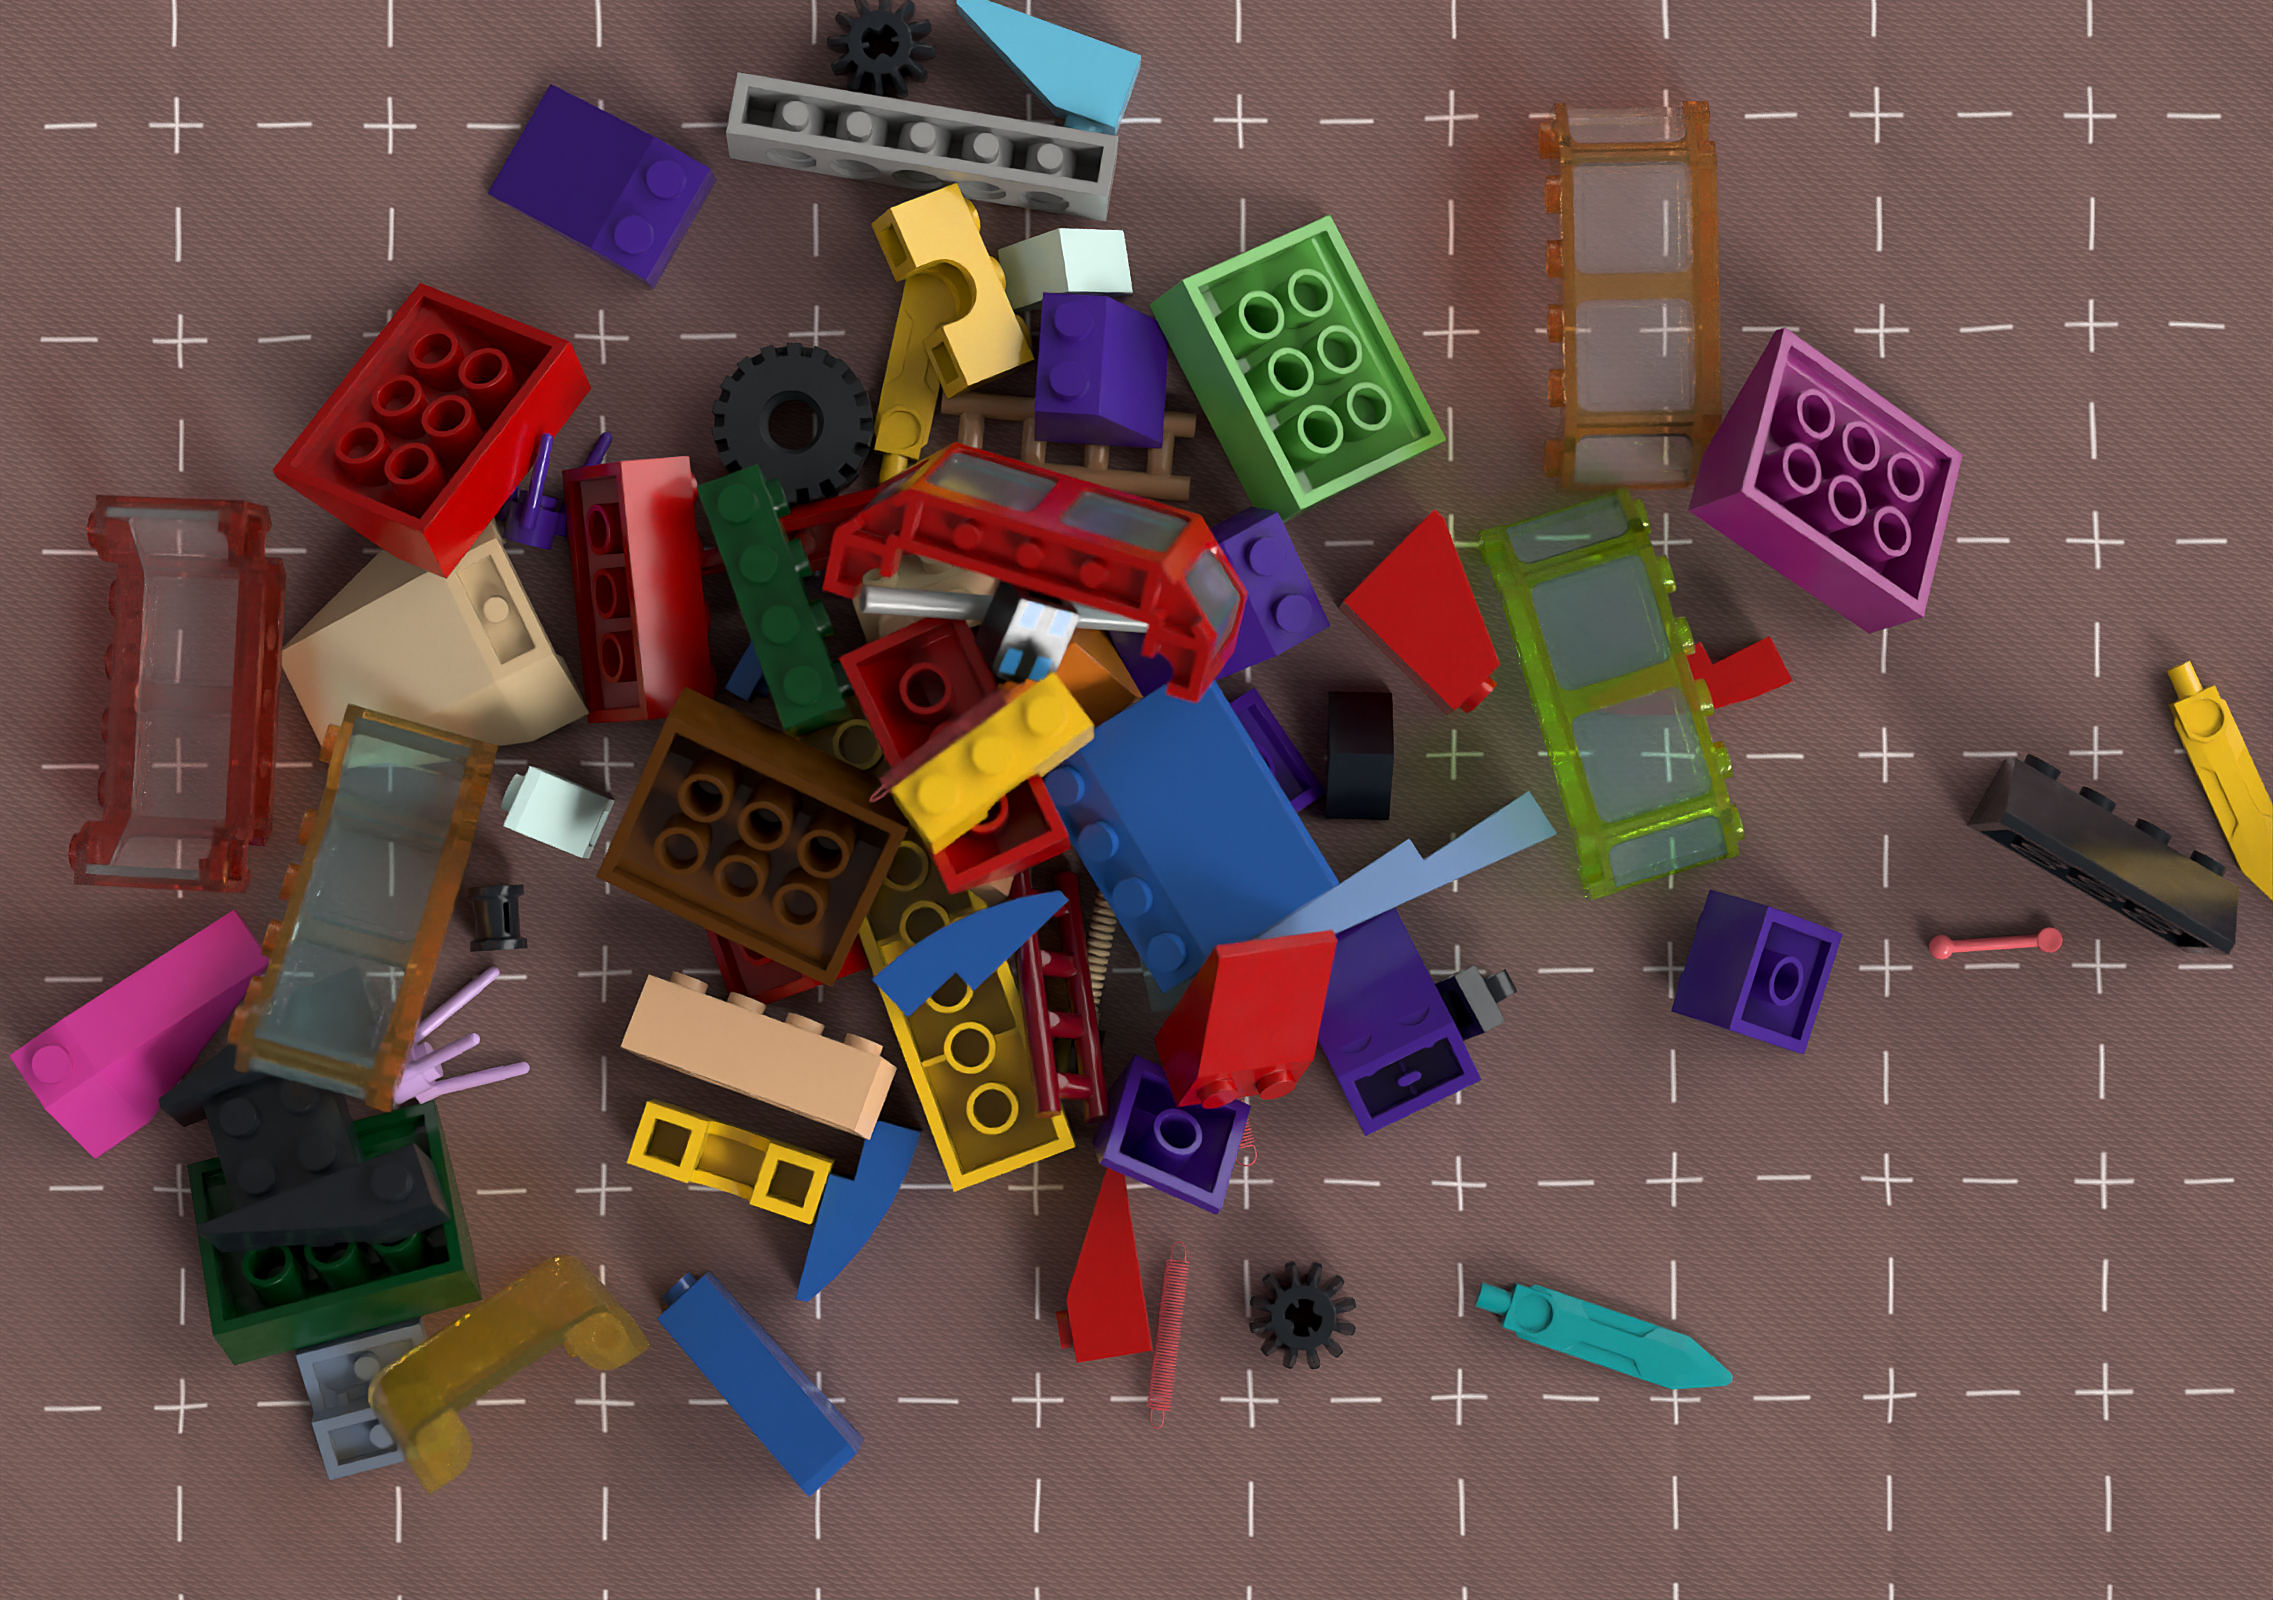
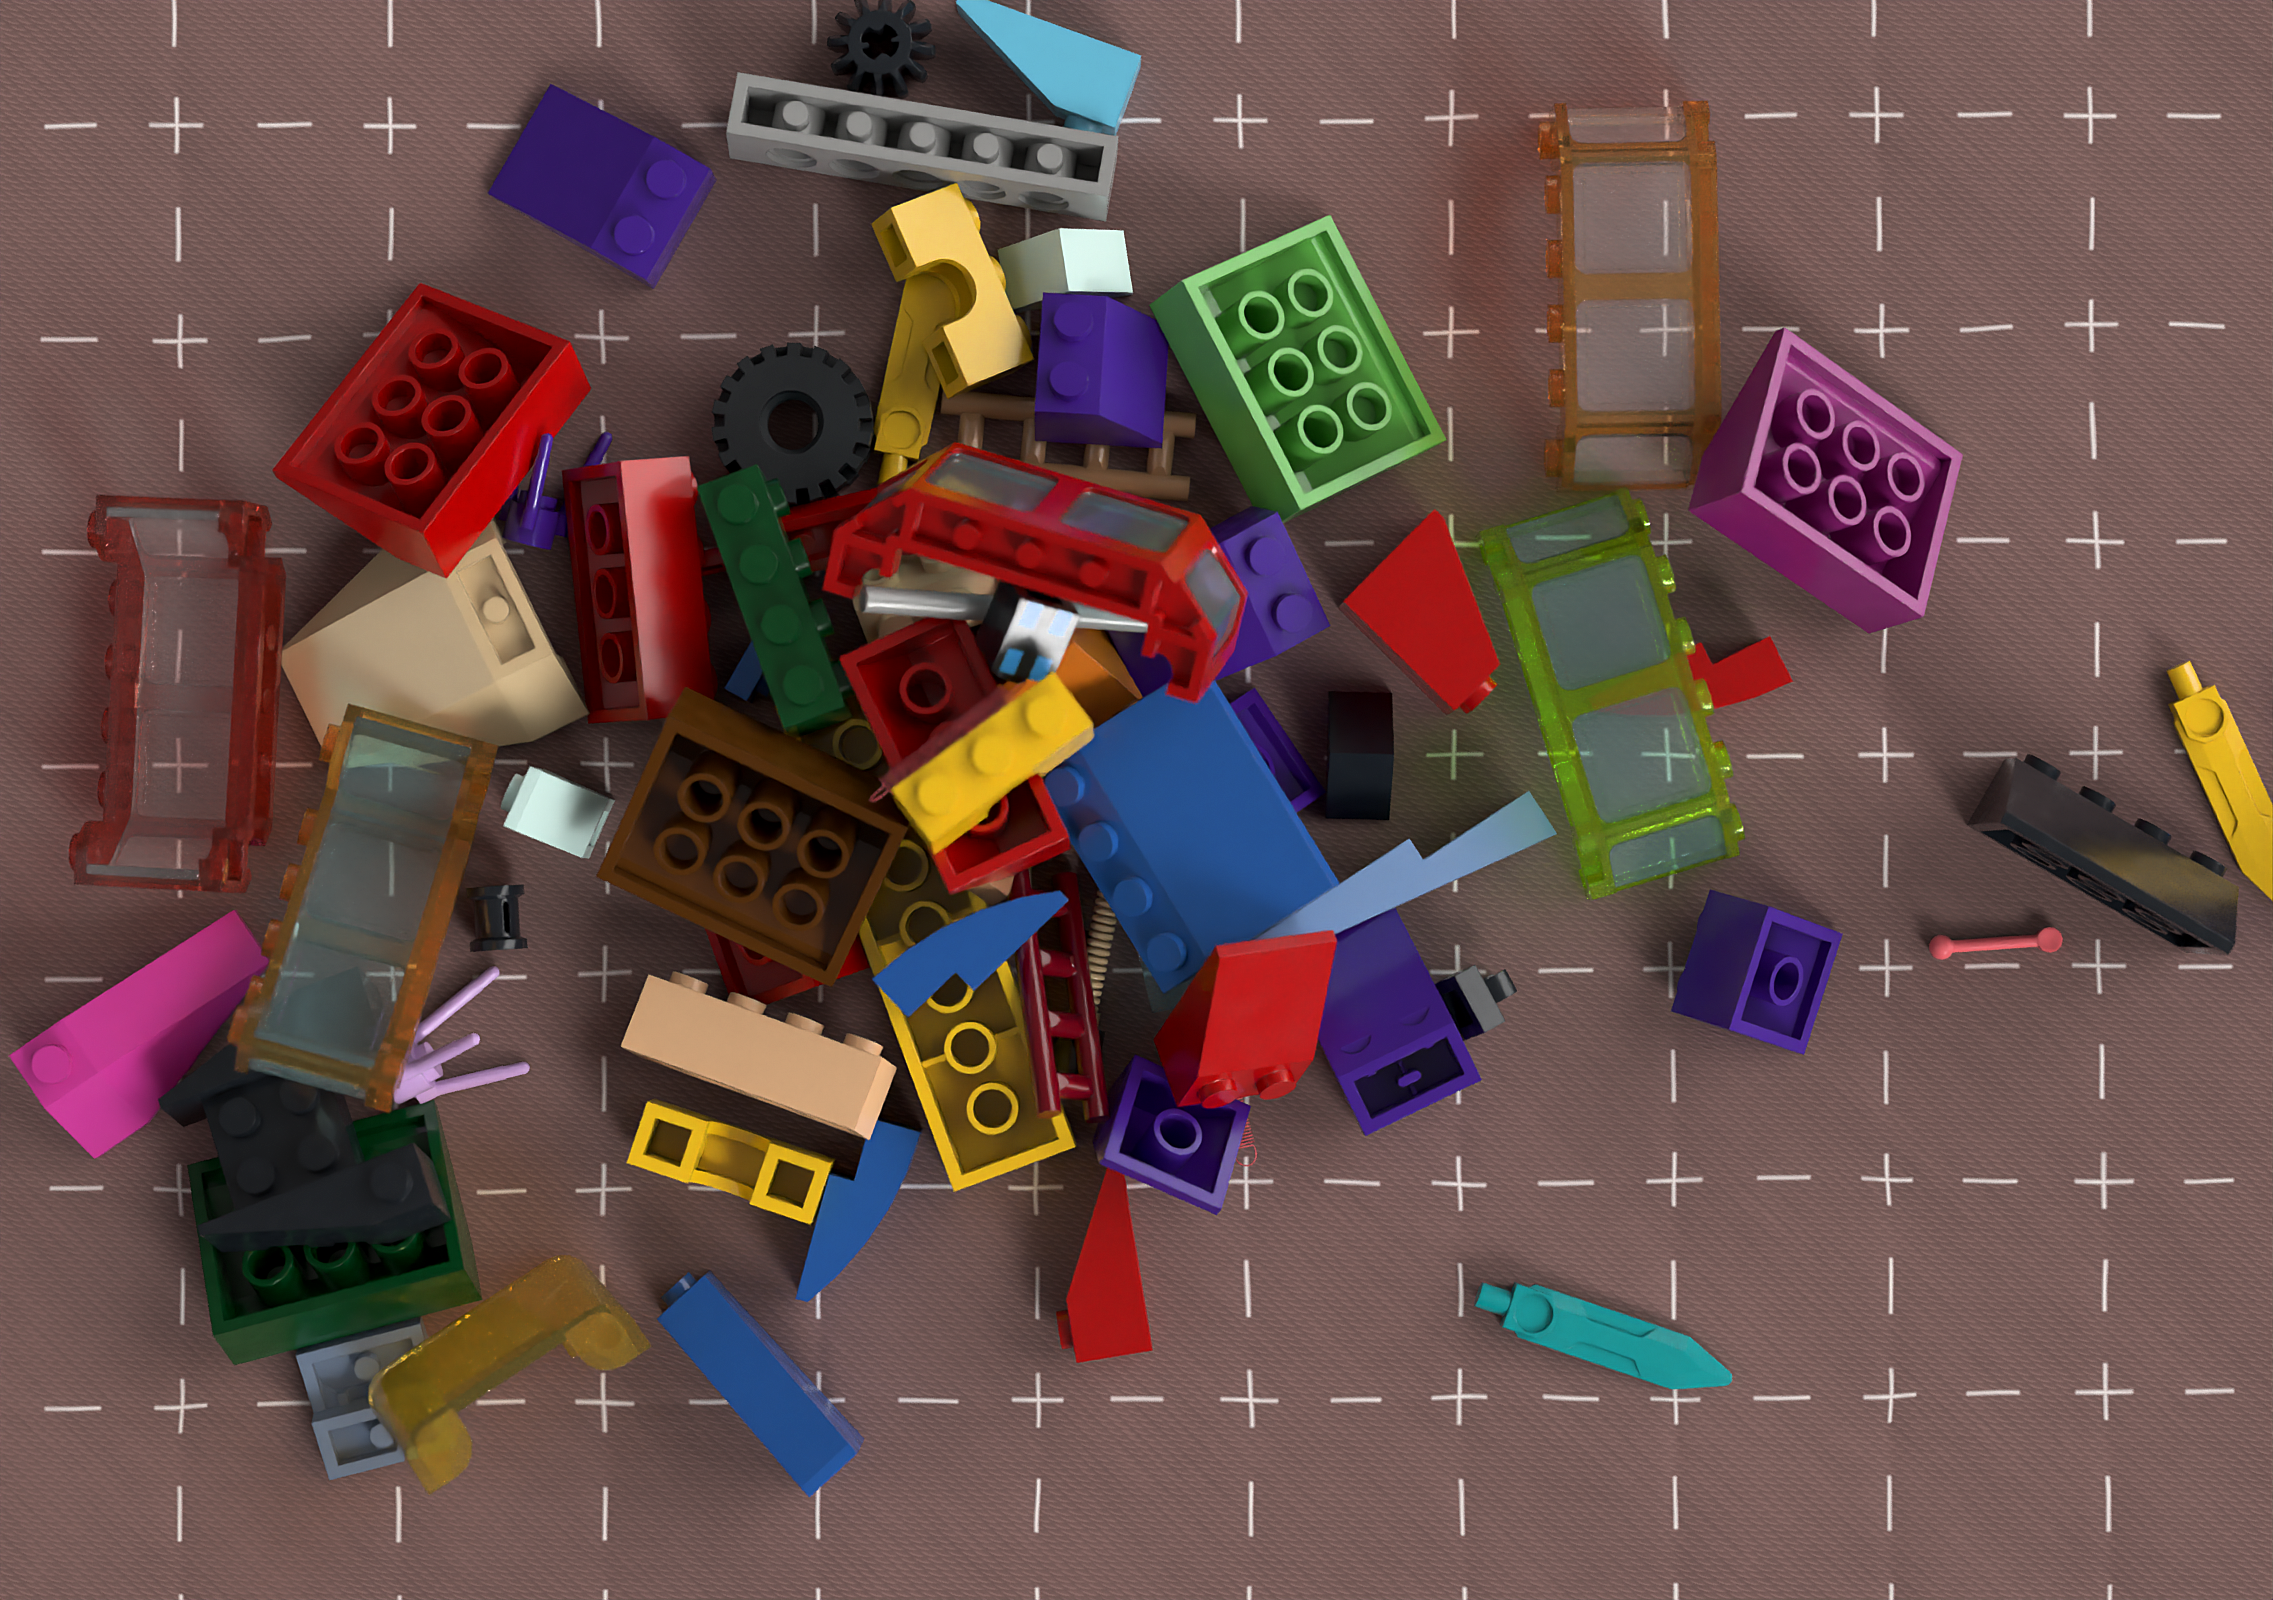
coral piece [1146,1241,1190,1429] -> none
black gear [1249,1261,1356,1369] -> none

